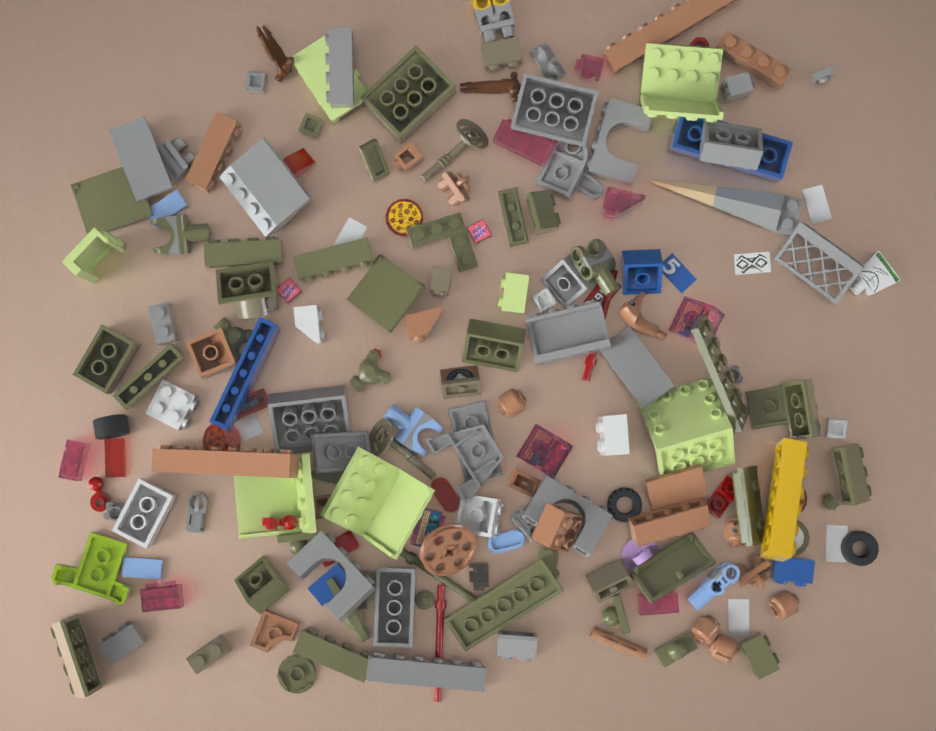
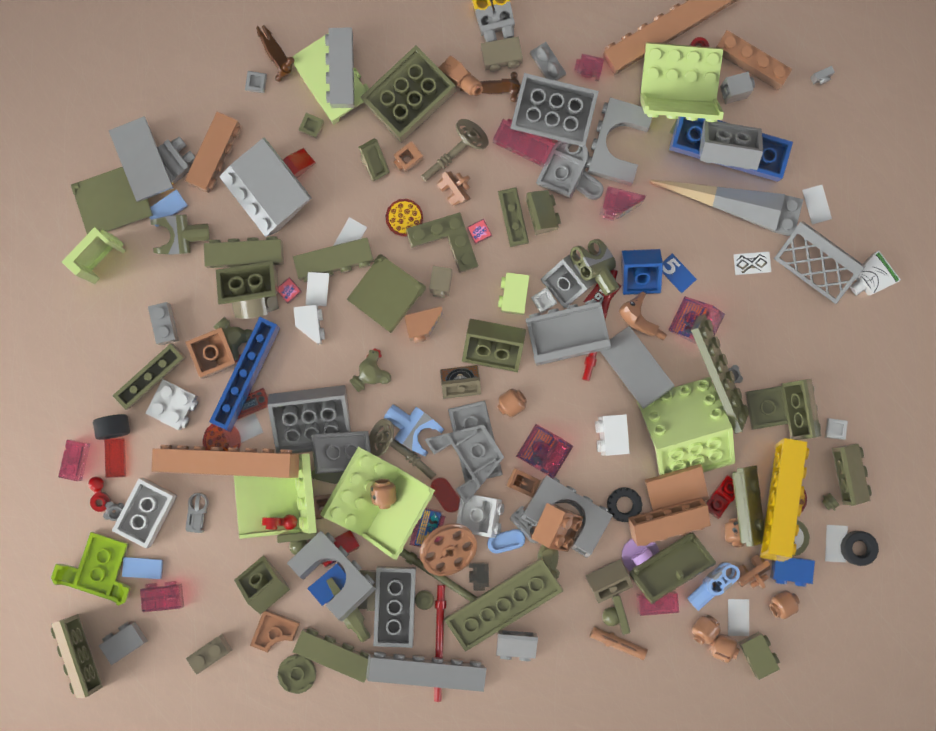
olive brick [72,324,139,394] -> none
olive tile [654,631,698,667] -> none
none -> white sticker [306,272,329,306]
none -> nougat head [370,479,397,509]
none -> nougat piece [438,55,483,96]

